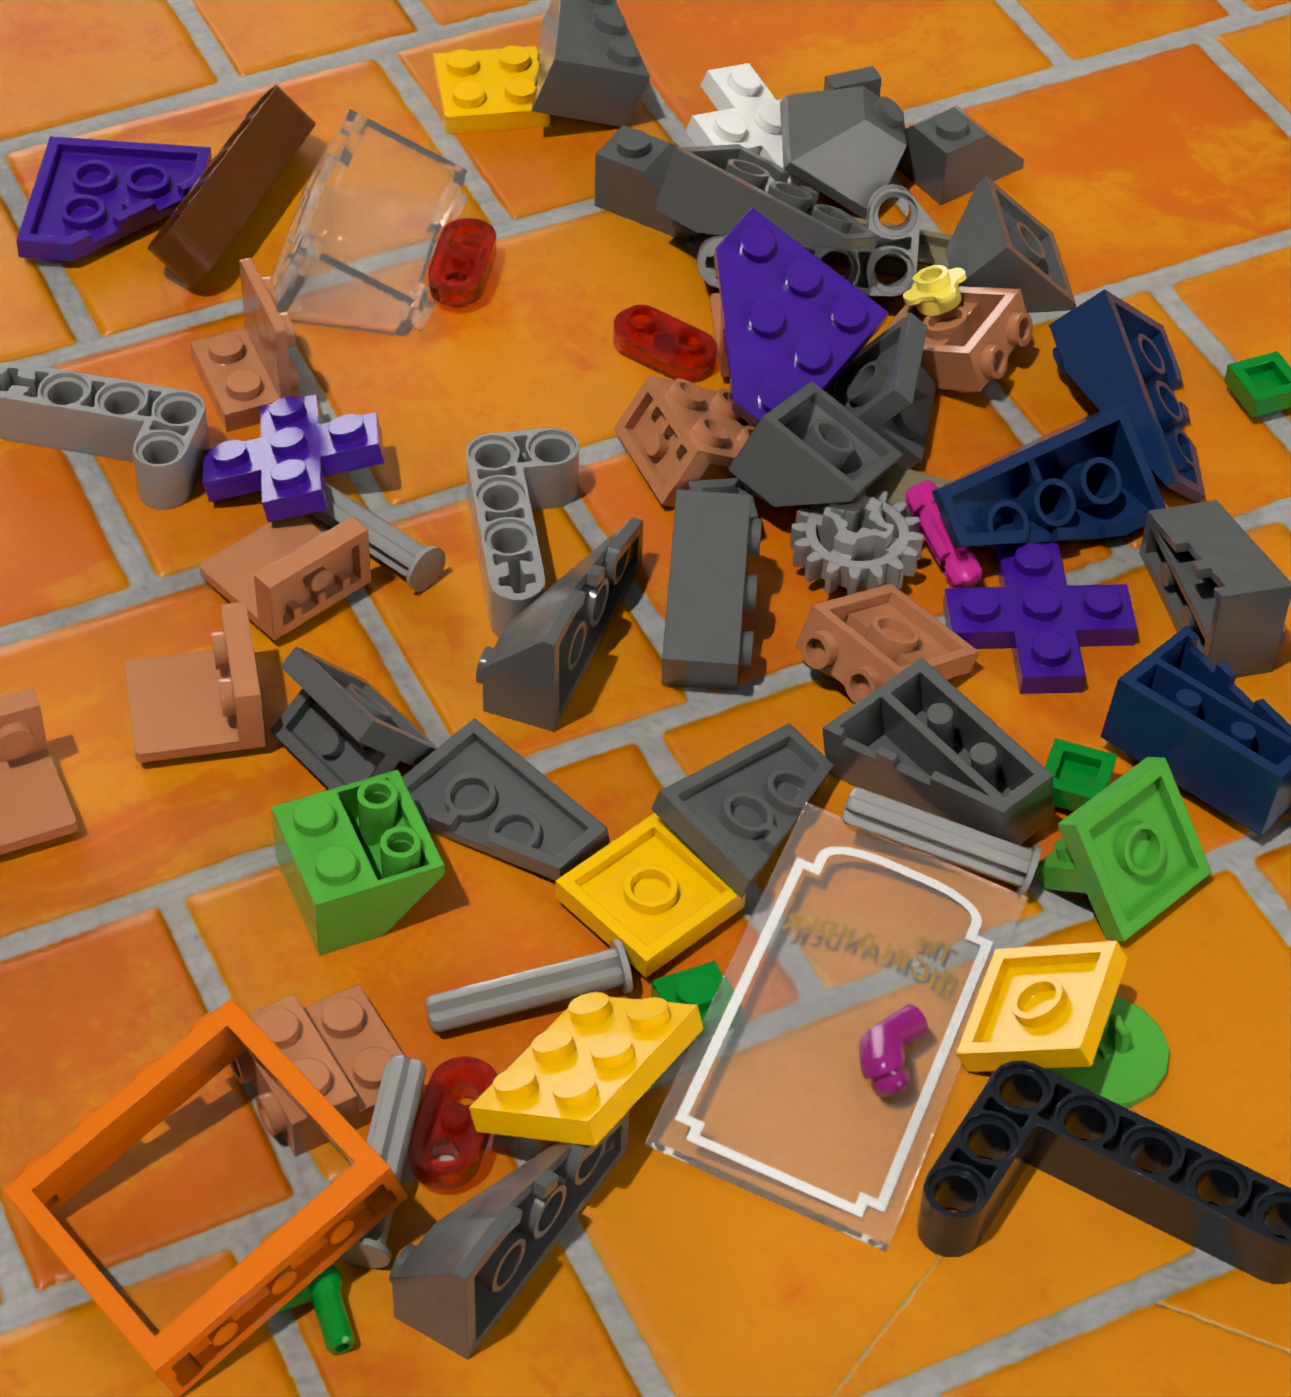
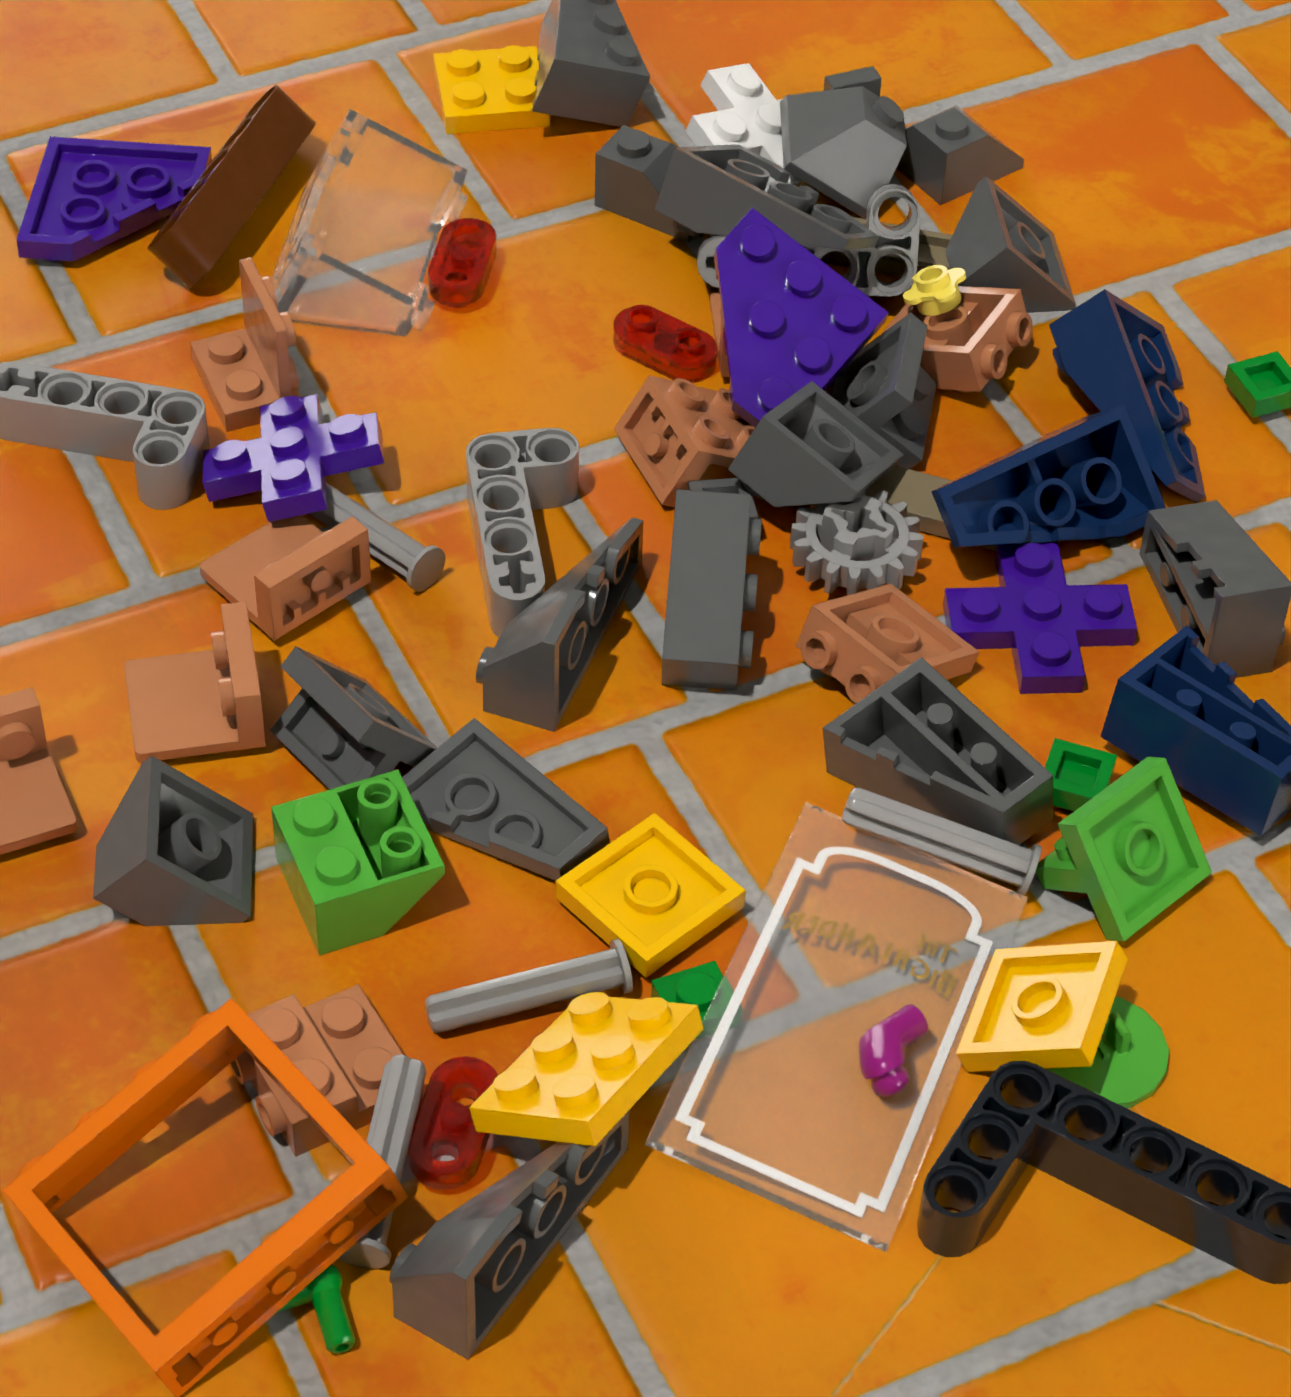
dark grey wing [651,723,834,898] -> none
dark pink axle [905,480,982,588] -> none
none -> dark grey slope [93,756,253,926]

